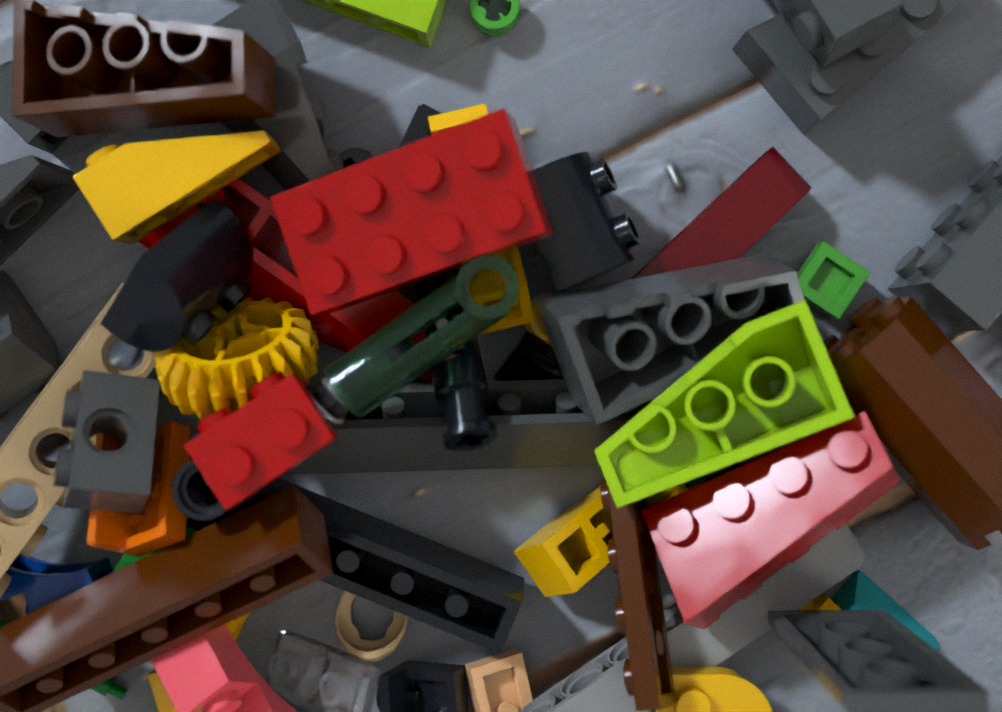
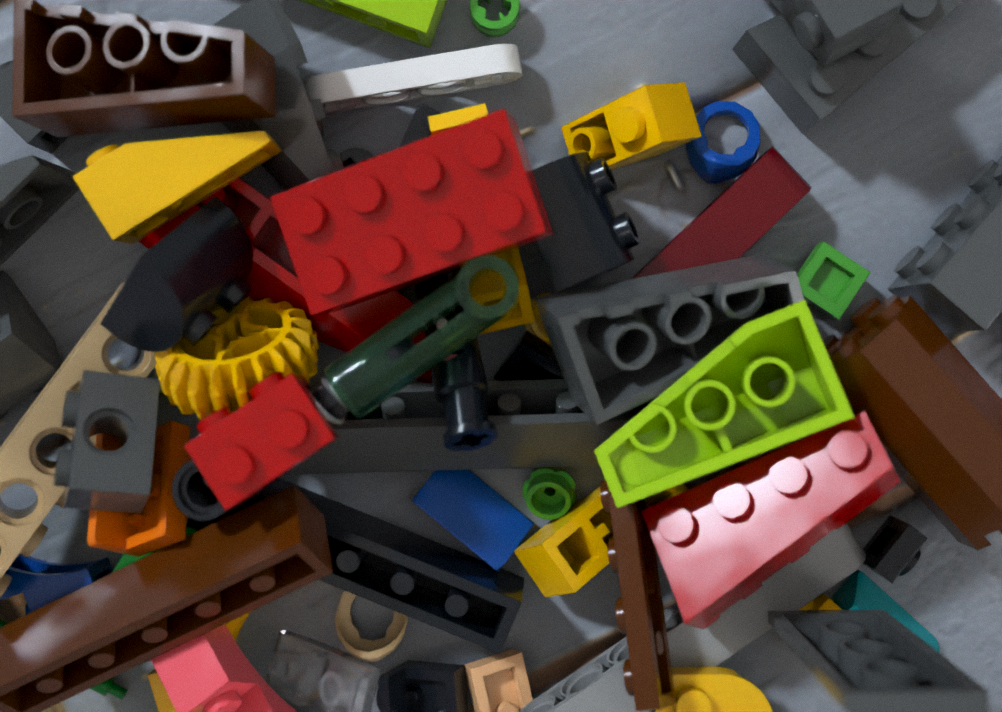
none -> white beam [303,44,523,114]
none -> blue slope [412,470,534,572]
none -> bright green plate [522,467,577,520]
none -> yellow slope [561,82,702,170]
none -> blue piece [686,101,761,184]
none -> black plate [863,515,928,583]

